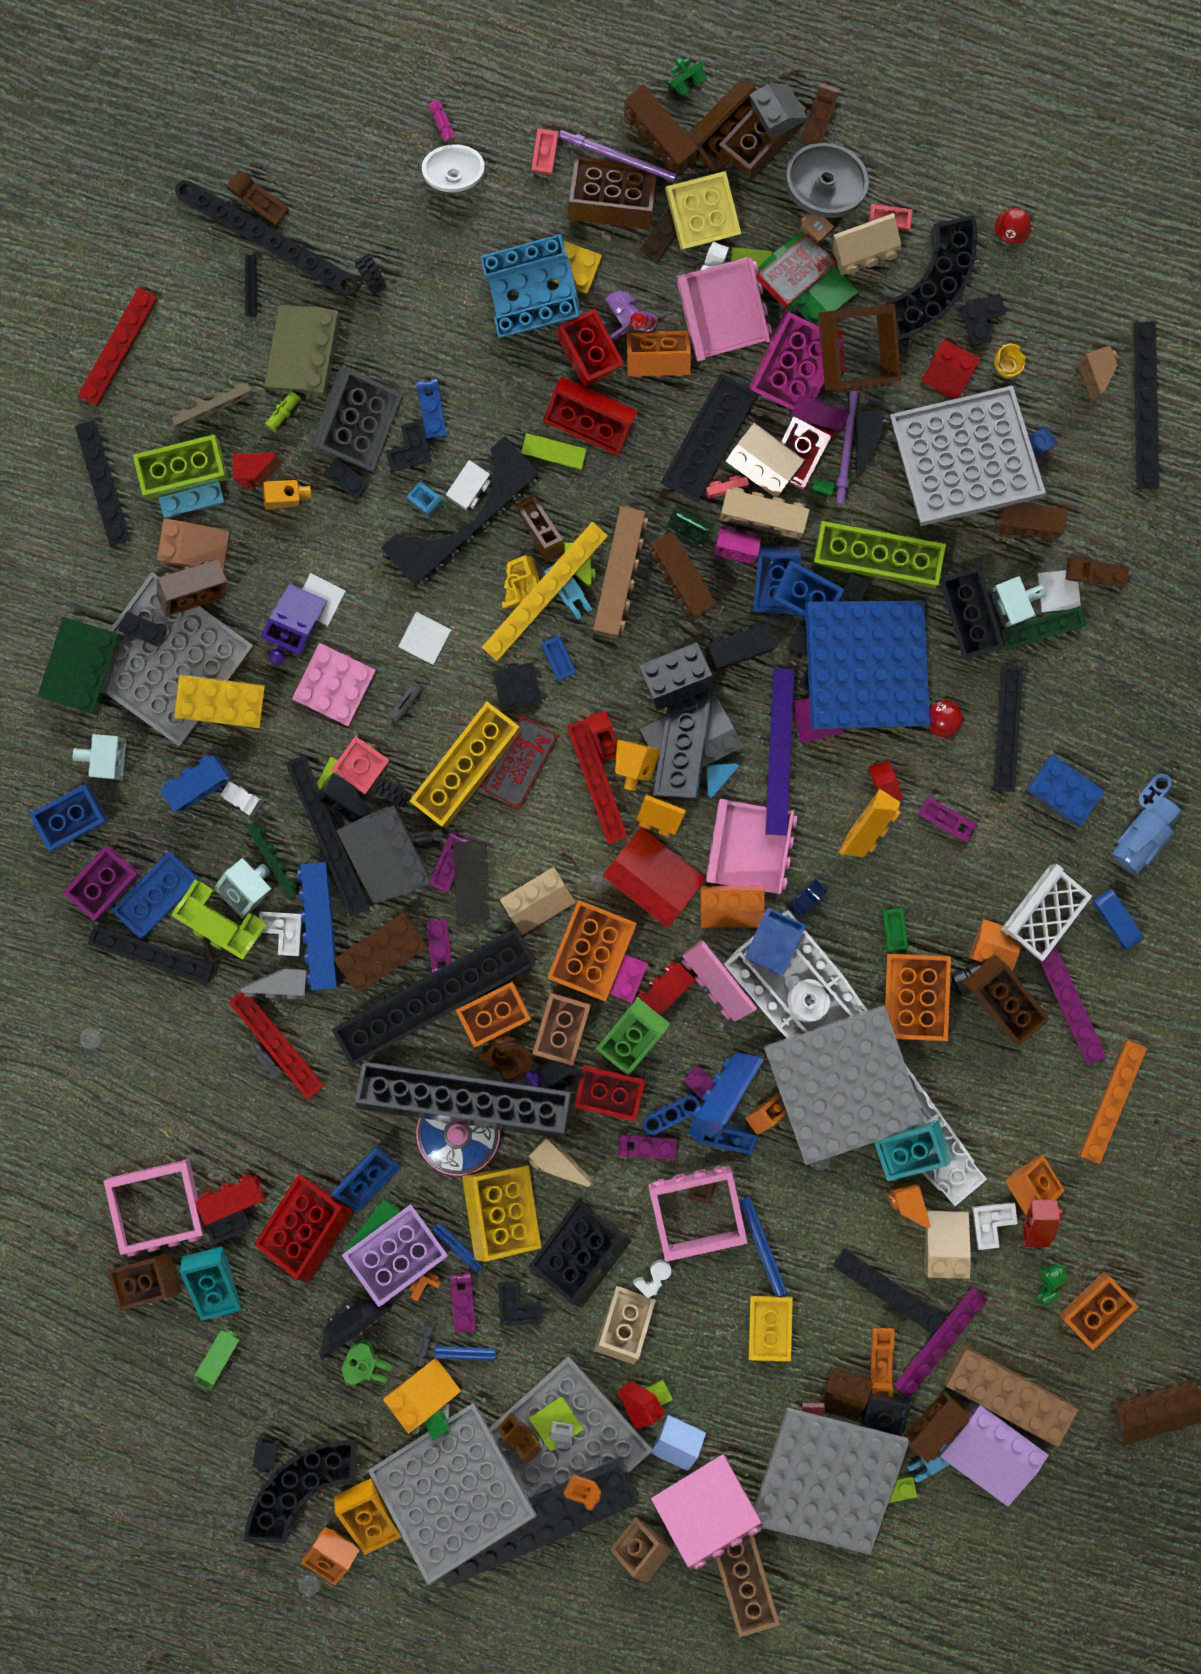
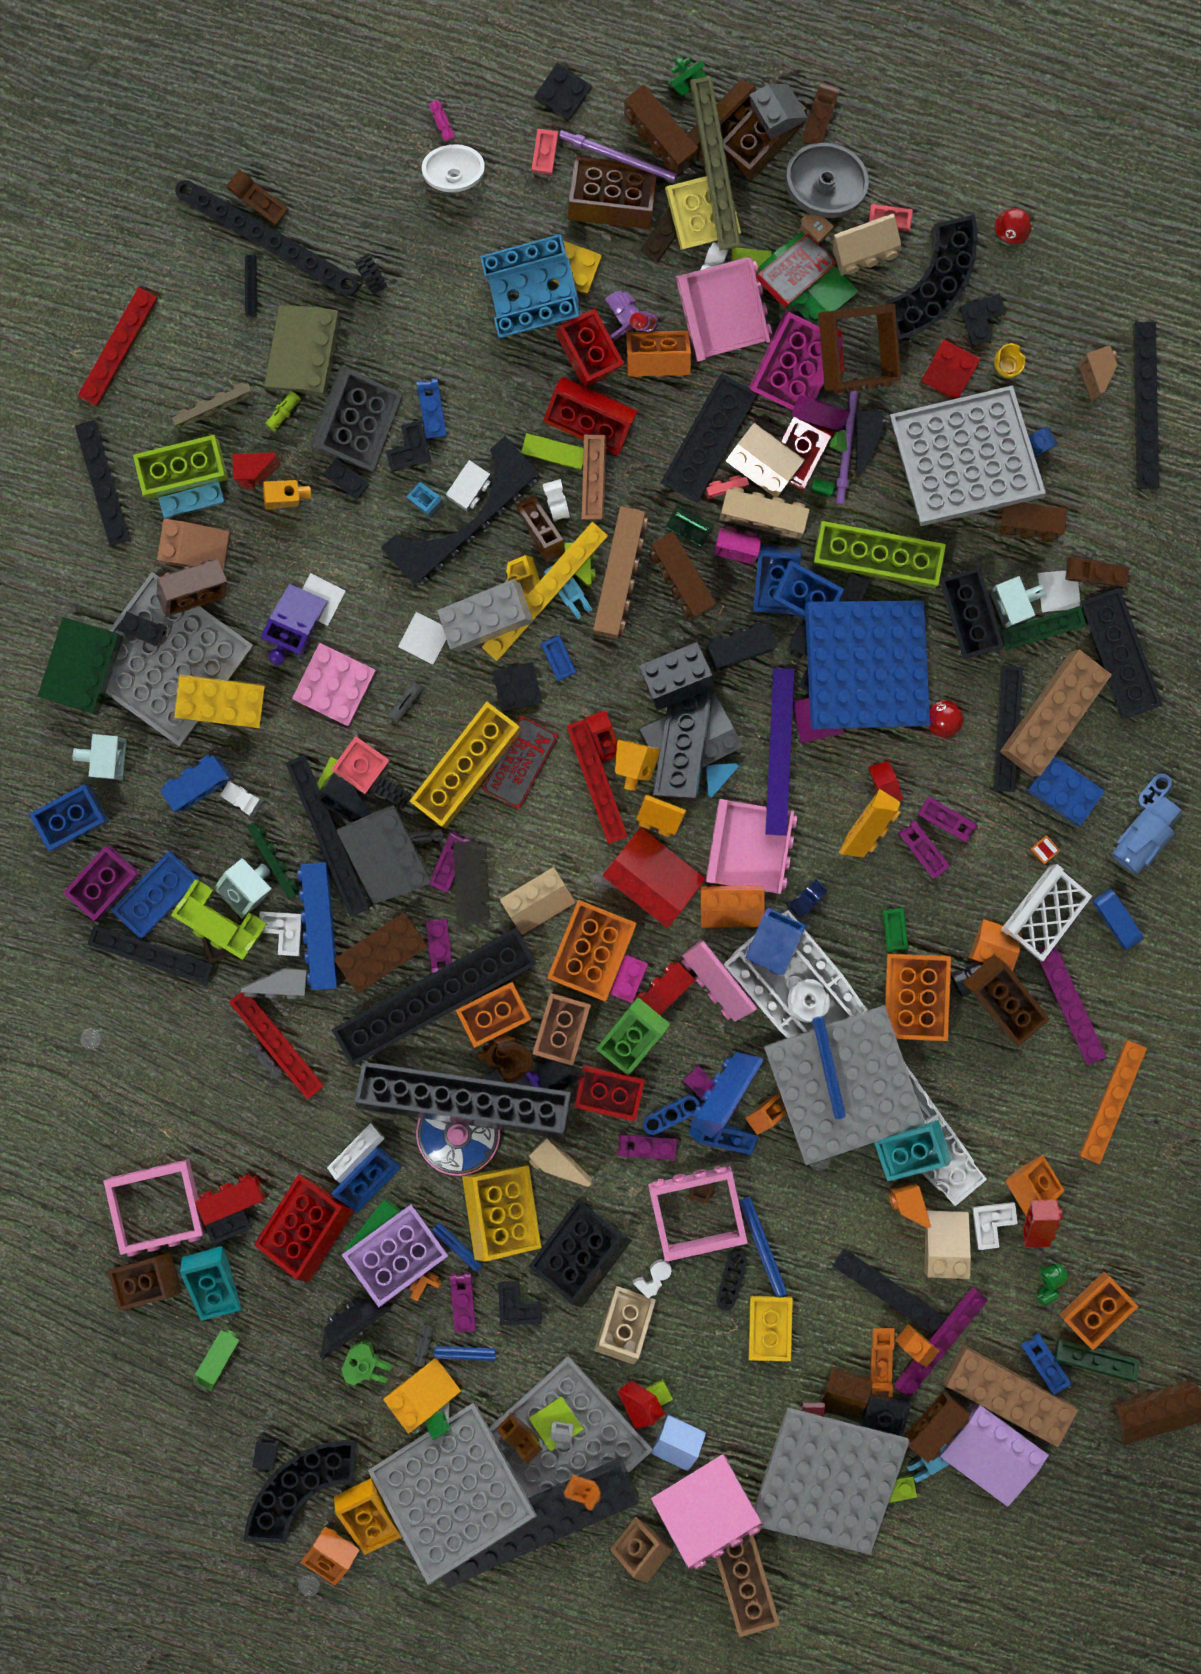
none -> white plate [327,1123,385,1183]
none -> light grey brick [437,580,533,652]
none -> black plate [534,62,592,122]
none -> white leg [542,479,570,522]
none -> nougat plate [582,435,606,520]
none -> olive tile [690,76,741,251]
none -> black beam [716,1249,747,1310]
none -> blue axle [812,1016,846,1119]
none -> bright green tile [830,430,847,452]
none -> orange slope [896,1324,940,1367]
none -> magenta plate [897,820,950,879]
none -> medium nougat brick [1000,649,1112,777]
none -> blue plate [1020,1333,1071,1395]
none -> tile [1030,835,1060,864]
none -> dark green plate [1054,1339,1139,1383]
none -> black plate [1079,588,1163,720]

